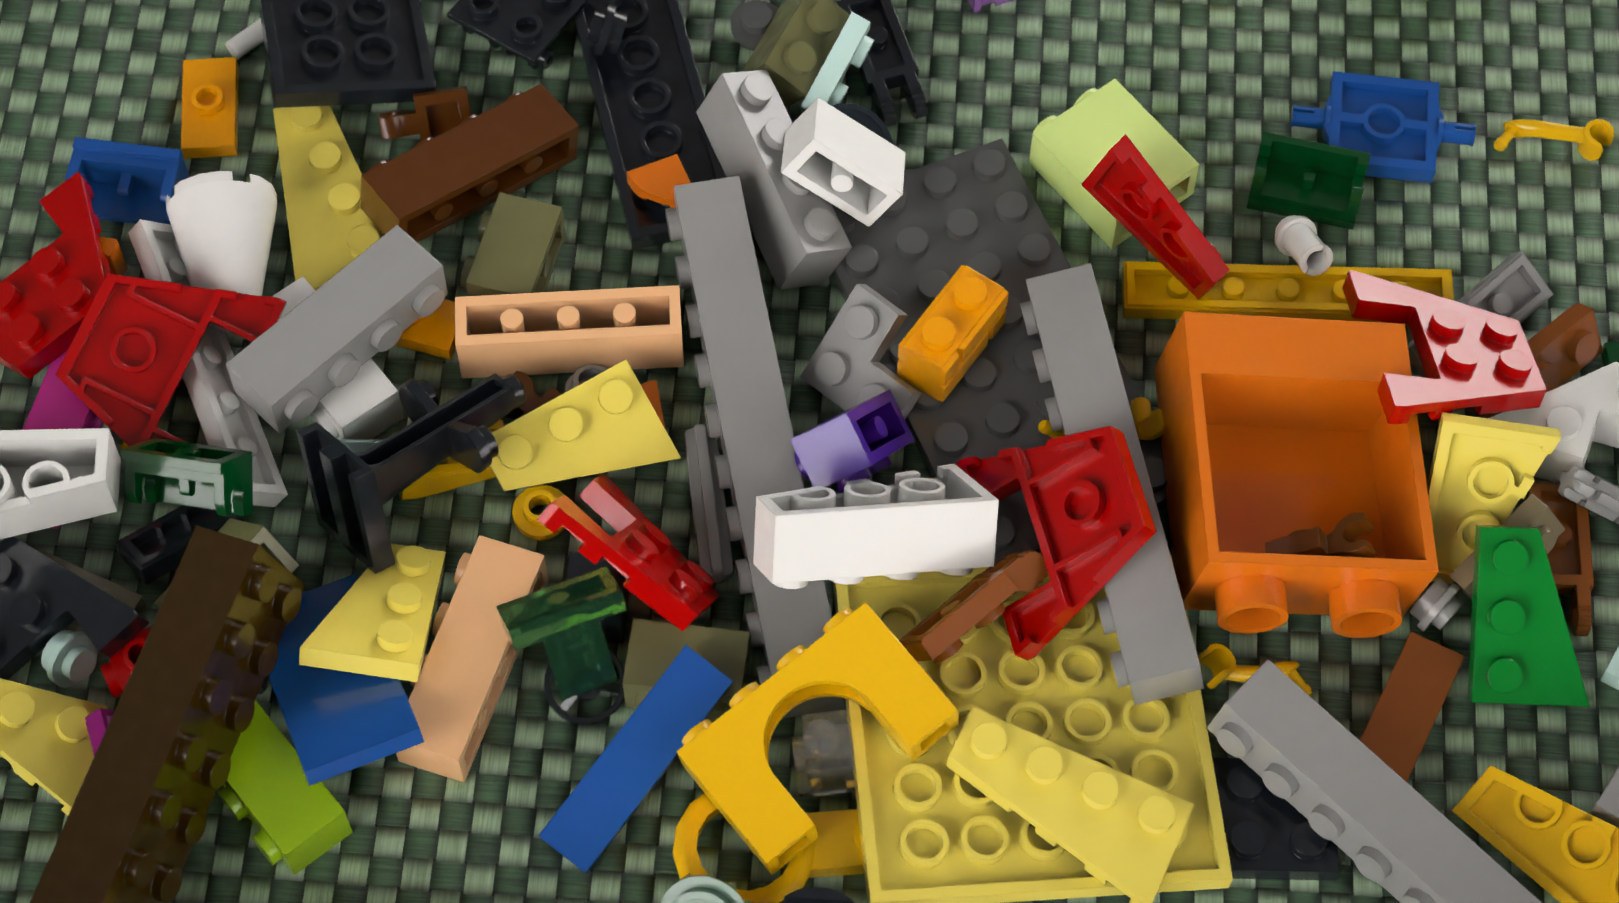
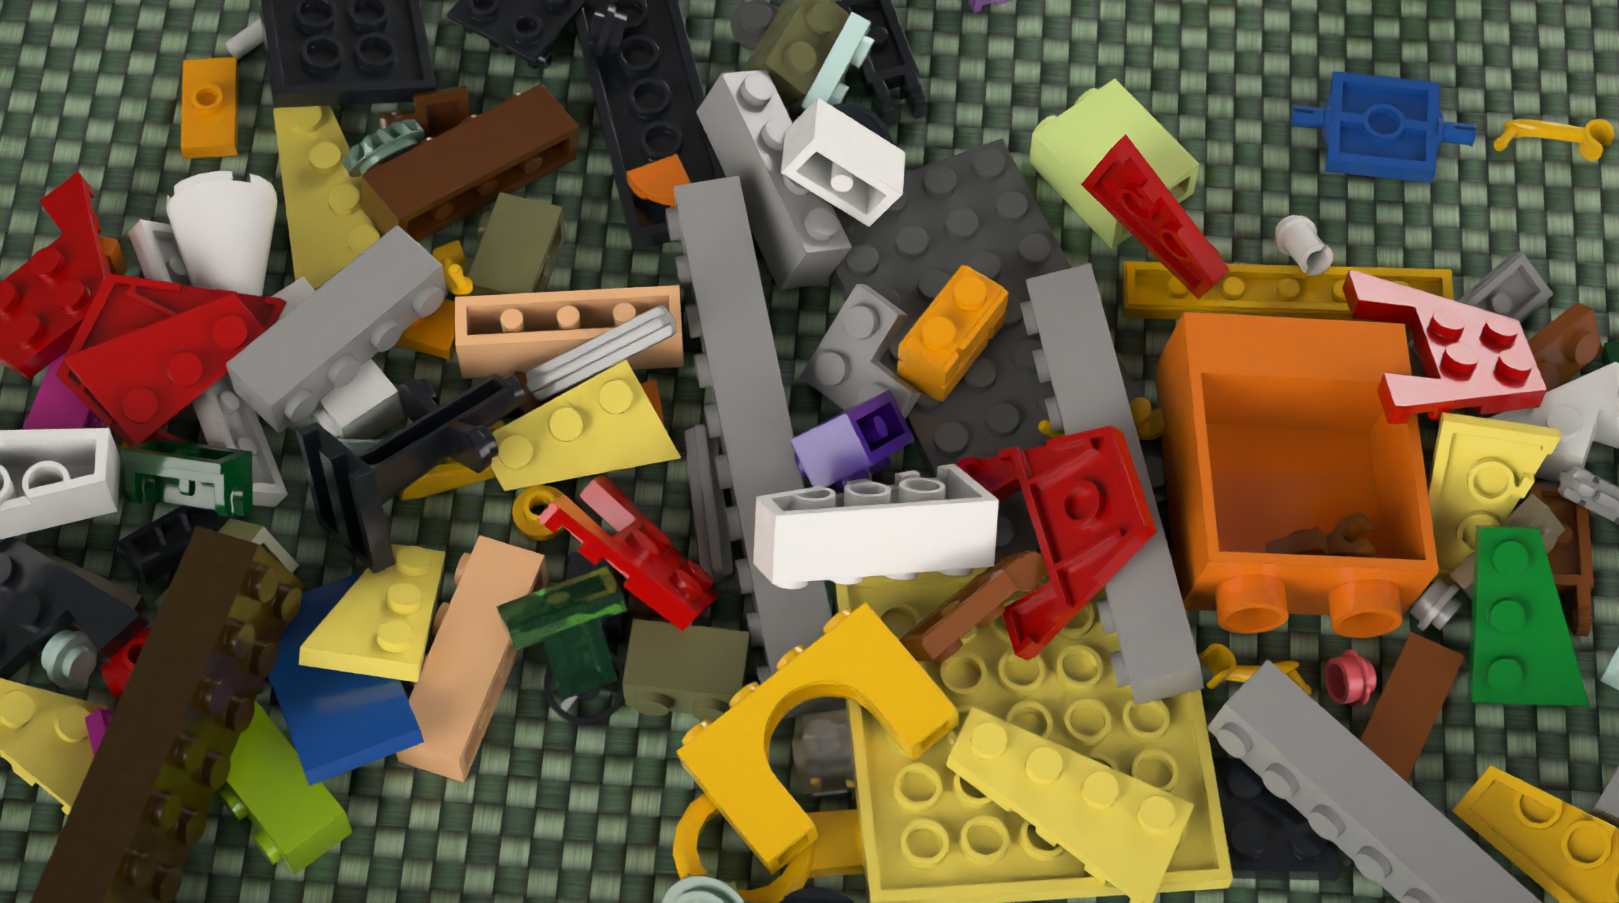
blue hinge [65,137,190,225] -> none
blue tile [538,645,734,873] -> none
dark green hinge [1247,132,1371,230] -> none
none -> red wing [62,293,266,445]
none -> sand green gear [342,119,425,177]
none -> yellow piece [432,240,473,296]
none -> light grey axle [526,305,676,401]
none -> coral plate [1325,649,1376,707]

